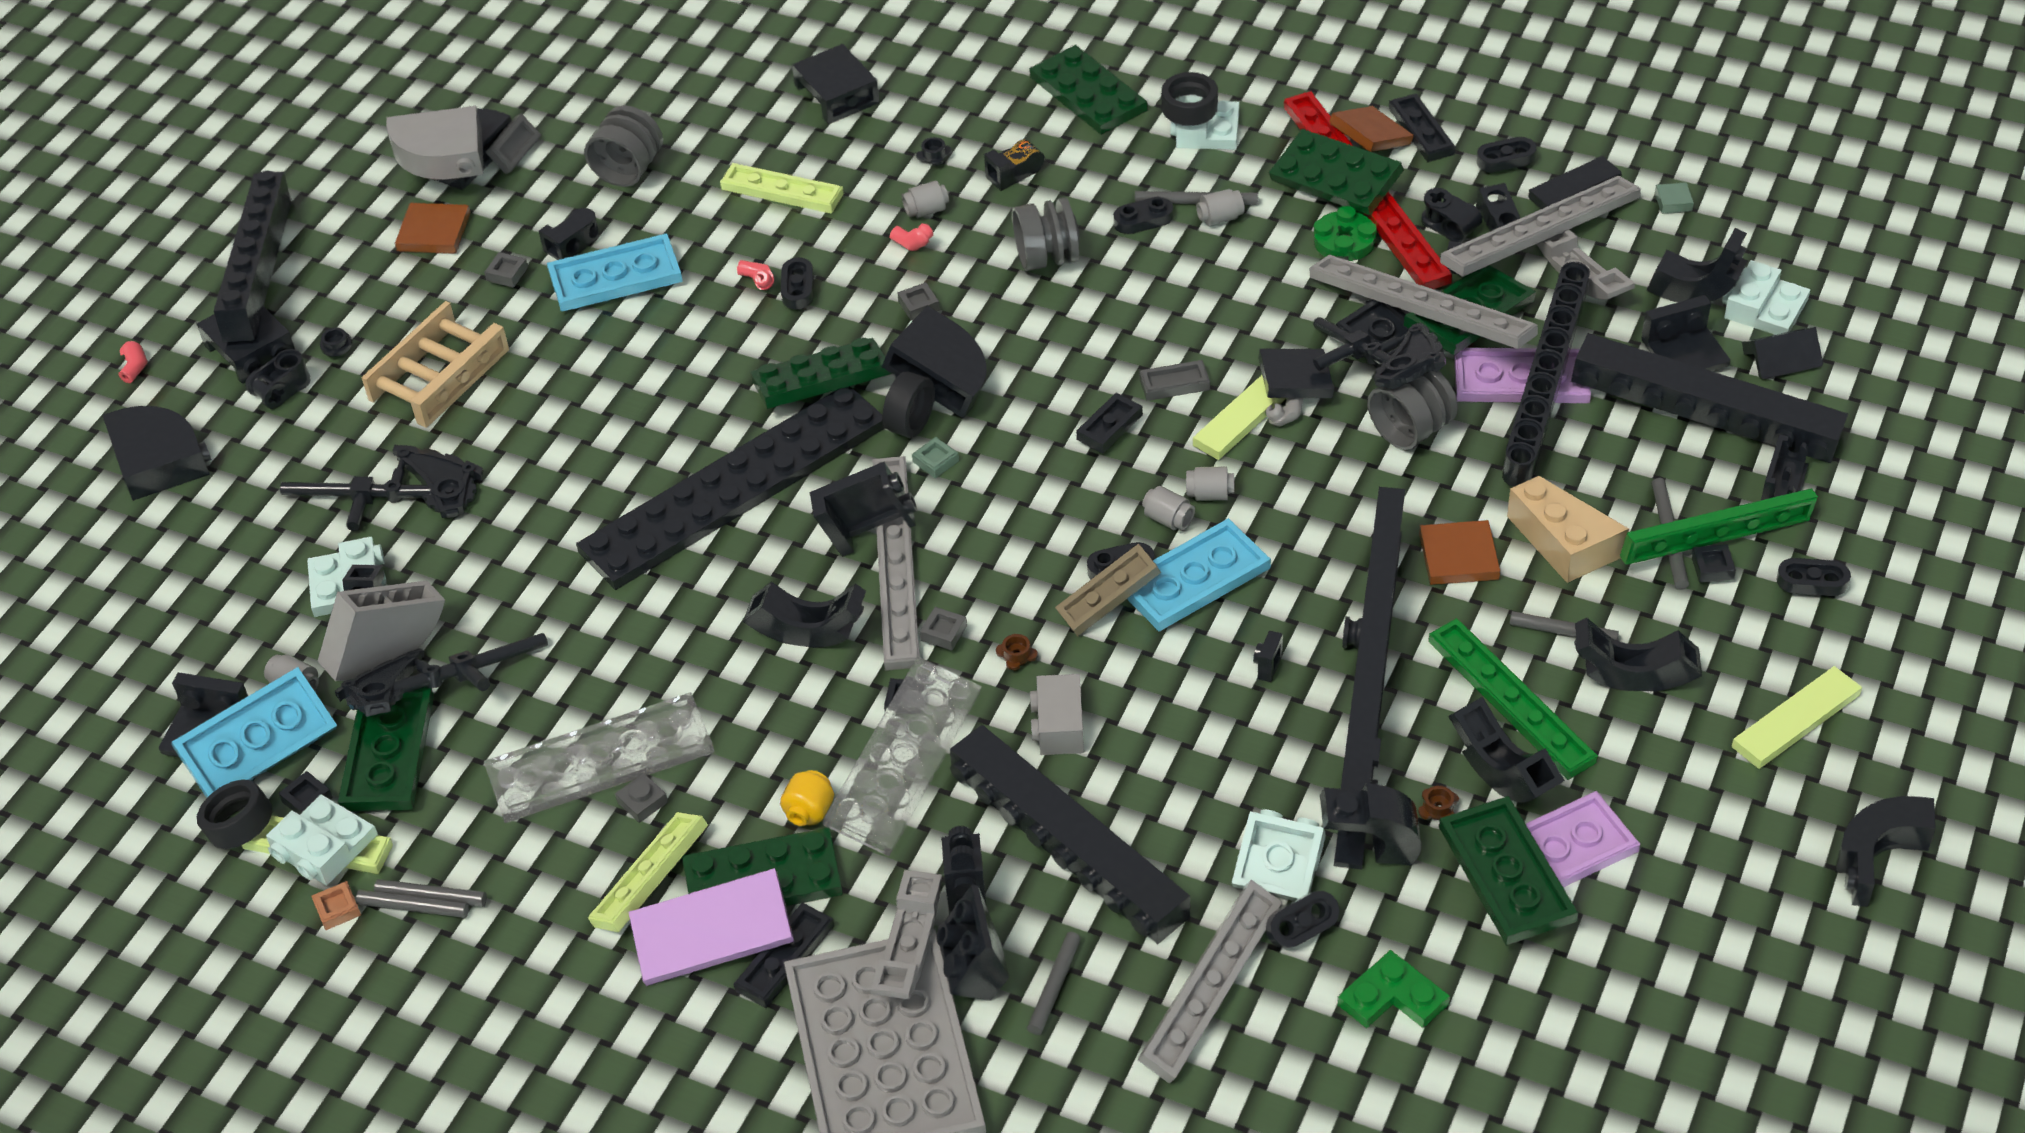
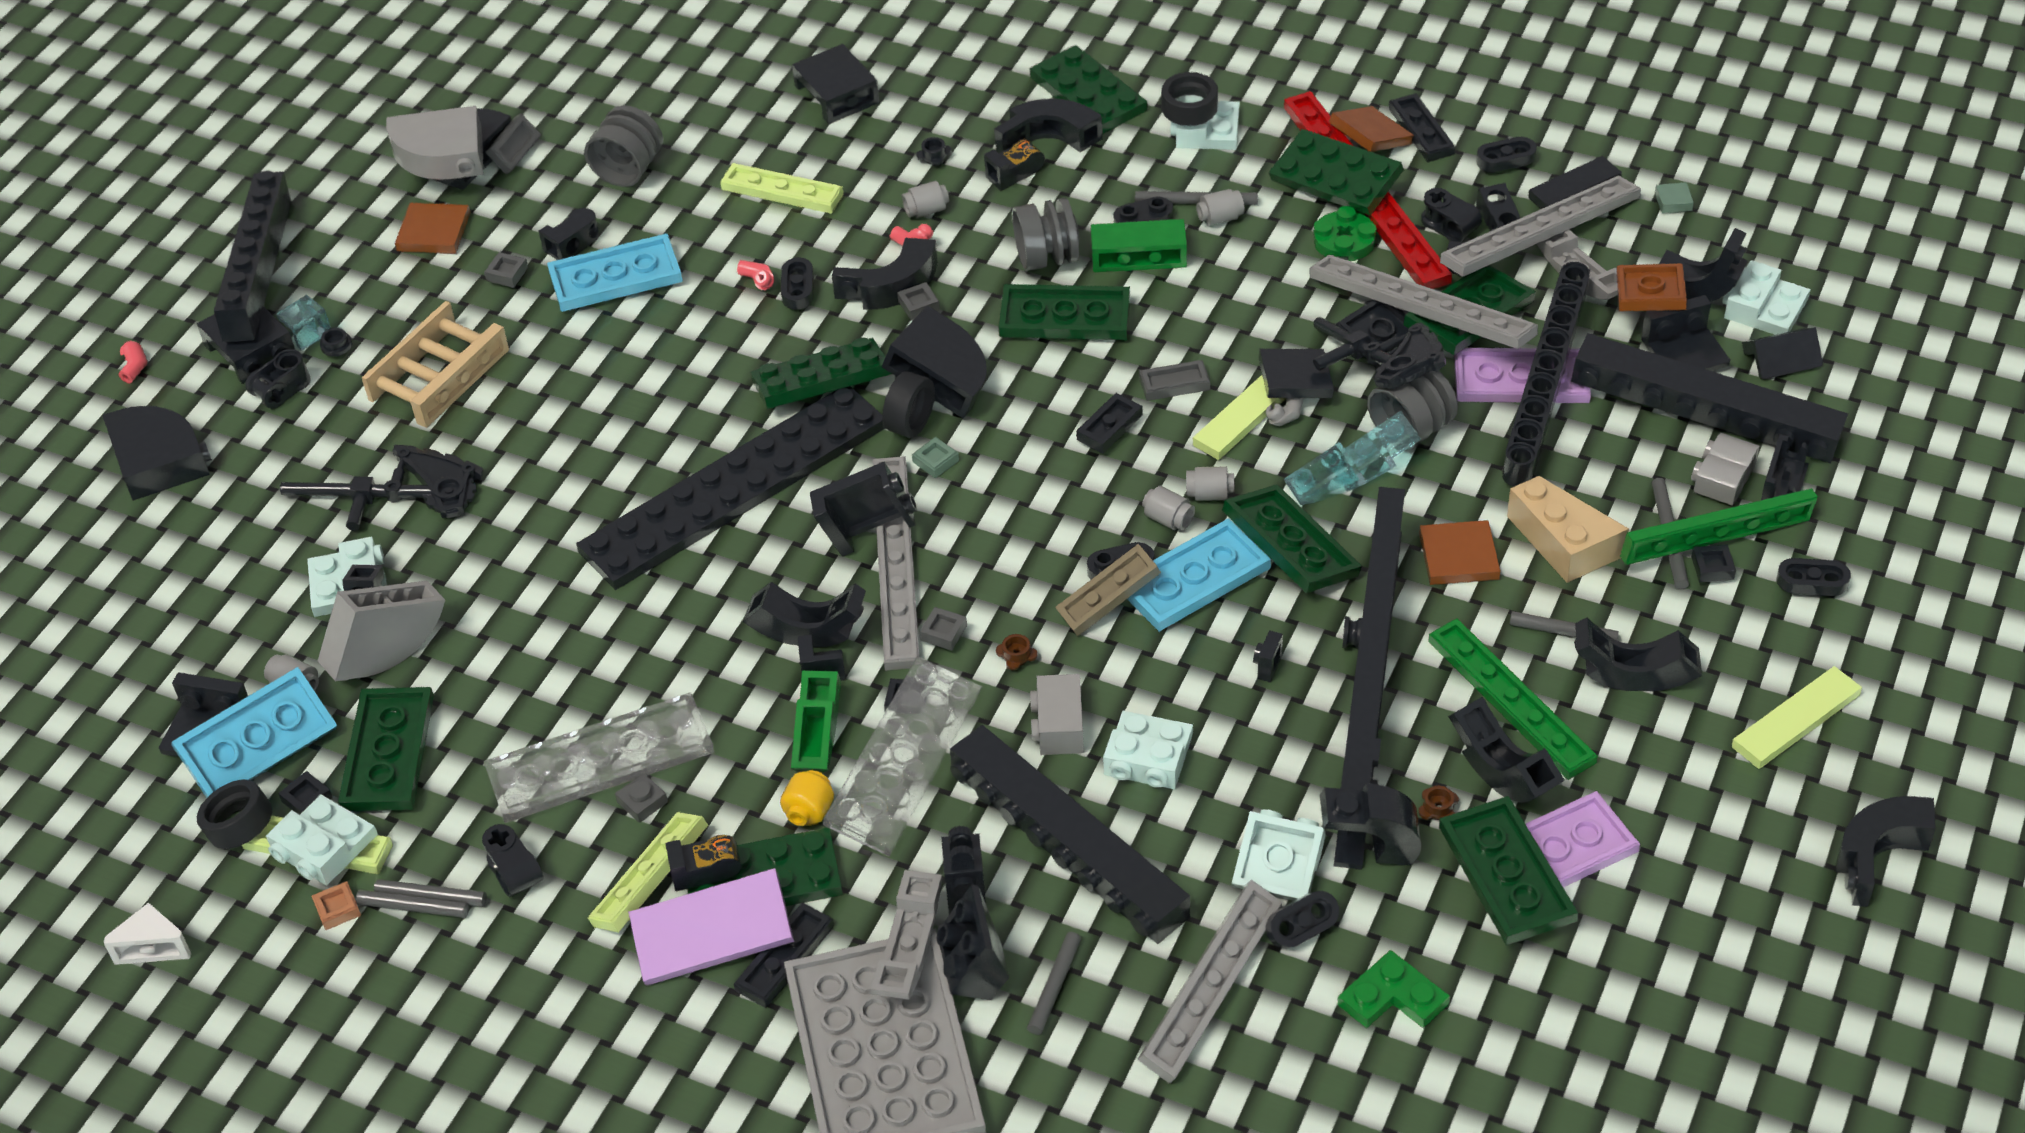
black bar [335,633,548,717] -> none
none -> white slope [104,903,191,965]
none -> clear light blue panel [277,295,331,350]
none -> black piece [482,824,544,898]
none -> black leg [665,835,742,892]
none -> green slope [791,671,841,771]
none -> black panel [797,635,846,681]
none -> black arch [832,238,938,310]
none -> black arch [994,99,1102,153]
none -> dark green plate [998,284,1130,340]
none -> green brick [1091,219,1187,273]
none -> light aqua plate [1103,711,1193,790]
none -> dark green plate [1222,484,1362,593]
none -> clear light blue slope [1284,411,1421,505]
none -> dark orange tile [1616,263,1687,311]
none -> light grey brick [1691,433,1760,506]

